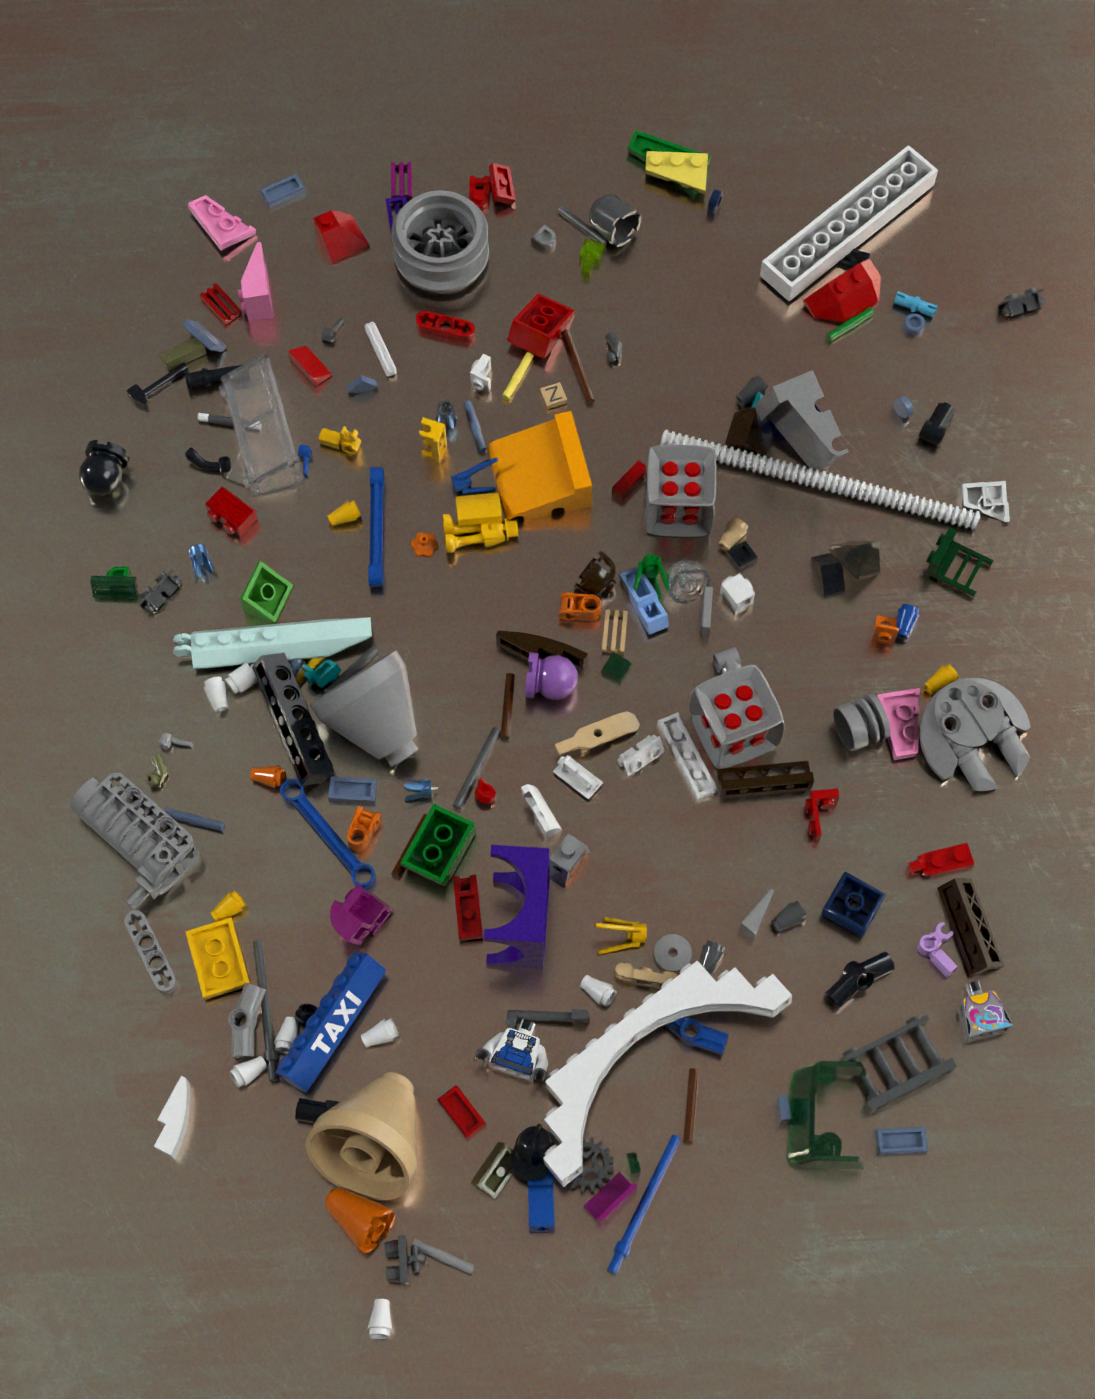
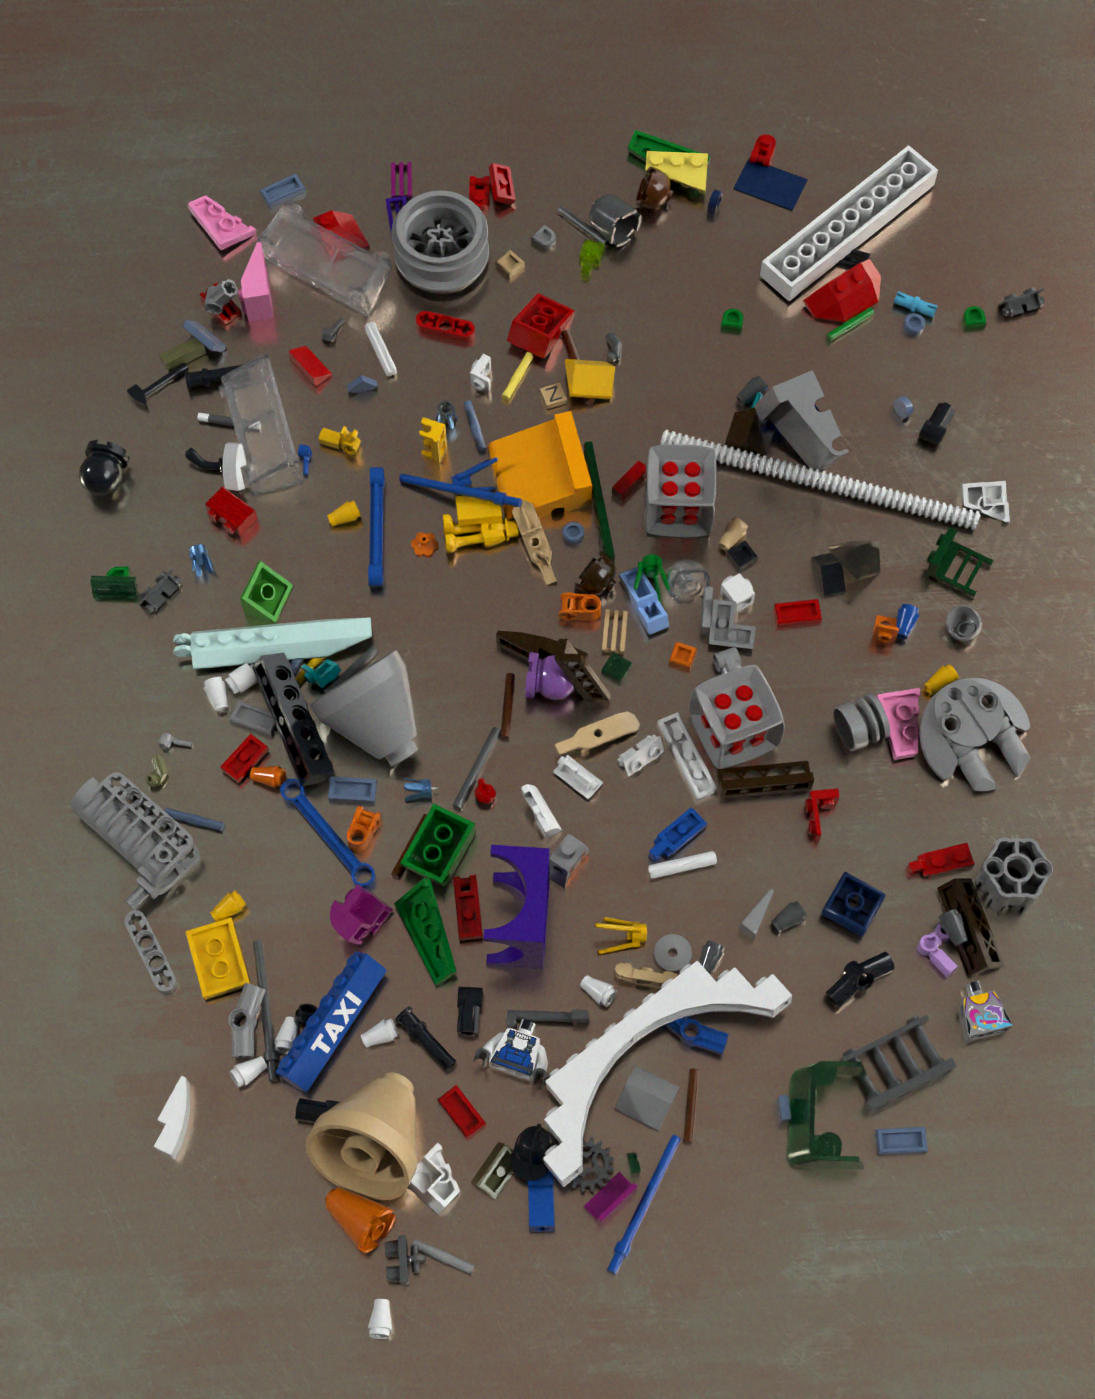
none -> light grey piece [204,279,238,314]
none -> red plate [220,733,269,783]
none -> white slope [223,442,247,491]
none -> light grey tile [229,700,277,738]
none -> clear windscreen [257,201,392,317]
none -> green wing [394,878,457,985]
none -> black pin [394,1006,457,1072]
none -> blue bar [399,473,522,507]
none -> white slope [409,1143,460,1215]
none -> black piece [457,986,483,1036]
none -> tan tile [495,250,525,278]
none -> tan piece [512,500,557,585]
none -> dark brown fence [554,639,611,701]
none -> sand blue tile [562,522,584,545]
none -> yellow slope [565,359,615,399]
none -> dark green tile [584,441,615,564]
none -> light grey slope [614,1066,680,1132]
none -> reddish brown cylinder [636,166,673,210]
none -> blue hinge [648,807,707,862]
none -> white axle [648,851,717,879]
none -> orange tile [669,642,697,671]
none -> light grey plate [708,599,756,649]
none -> green tile [721,308,744,332]
none -> dark blue piece [733,158,808,211]
none -> red plate [749,134,776,167]
none -> red tile [774,599,822,627]
none -> dark grey cone [938,909,968,946]
none -> light grey hair [946,605,982,642]
none -> green tile [963,306,987,329]
none -> light grey piece [975,837,1053,912]

